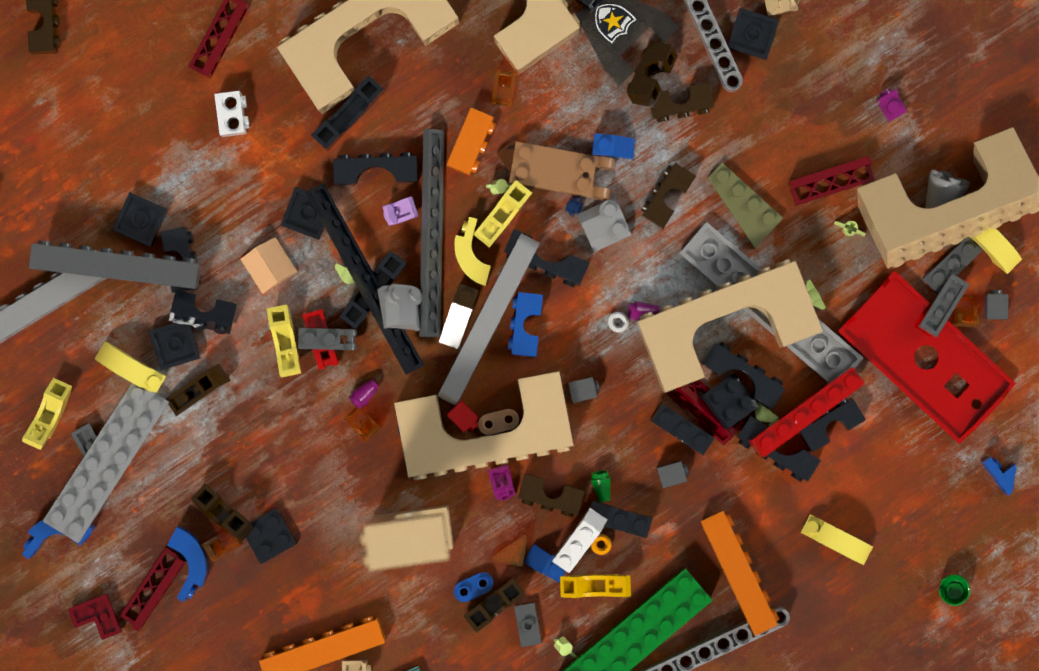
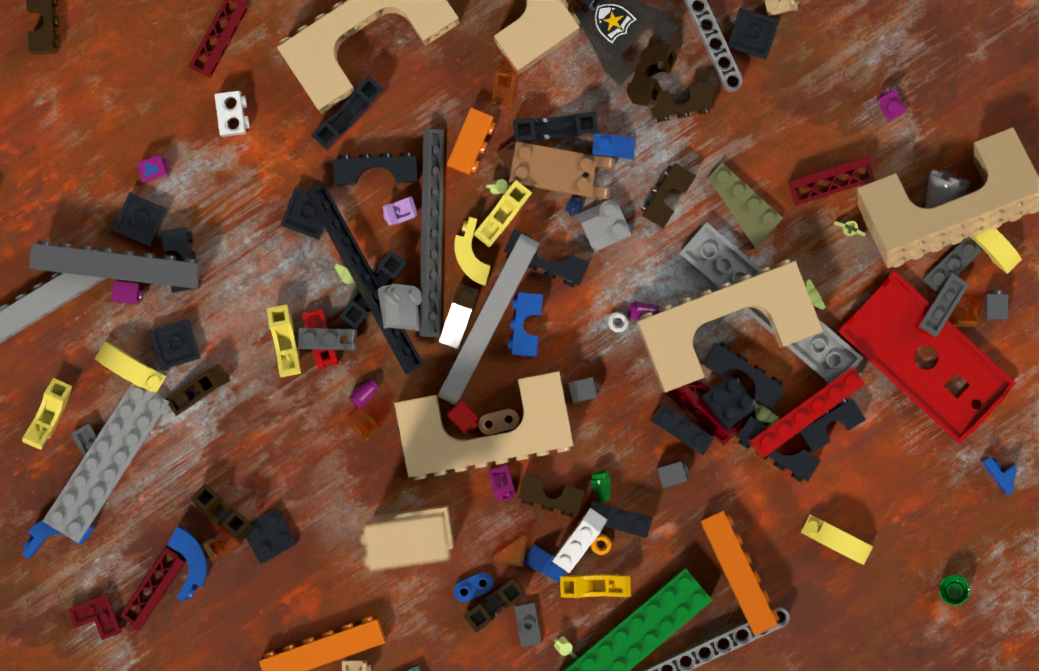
black arch [169,290,237,334] -> none
light nougat slope [241,237,297,294] -> none
none -> magenta brick [111,281,144,305]
none -> magenta brick [136,155,171,184]
none -> black arch [513,112,598,142]

